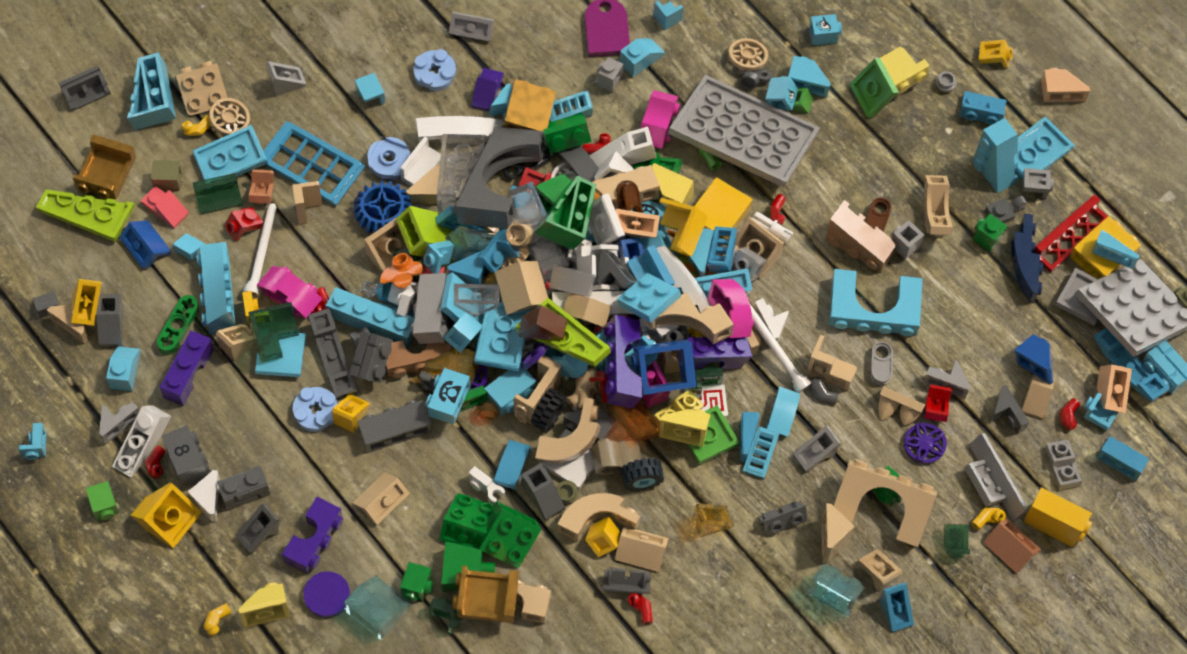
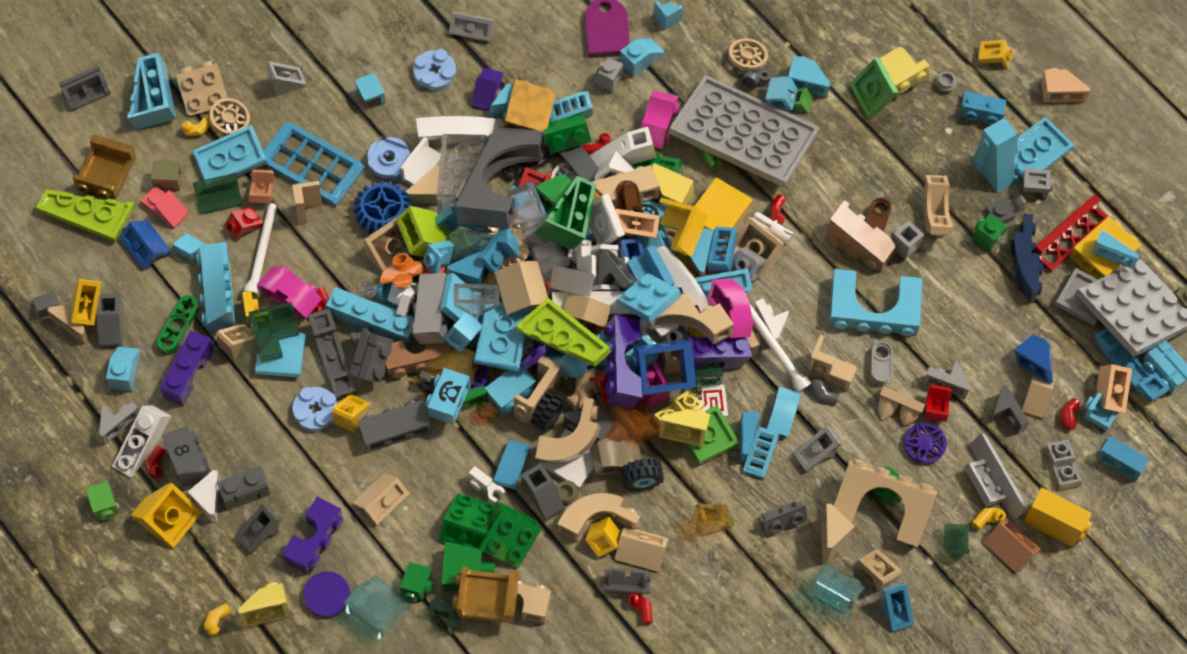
medium azure bracket [18,423,47,460] -> none
tan wheel [506,223,534,246] -> none
reddish brown slope [518,305,567,341] -> none
medium azure brick [809,14,842,46] -> none

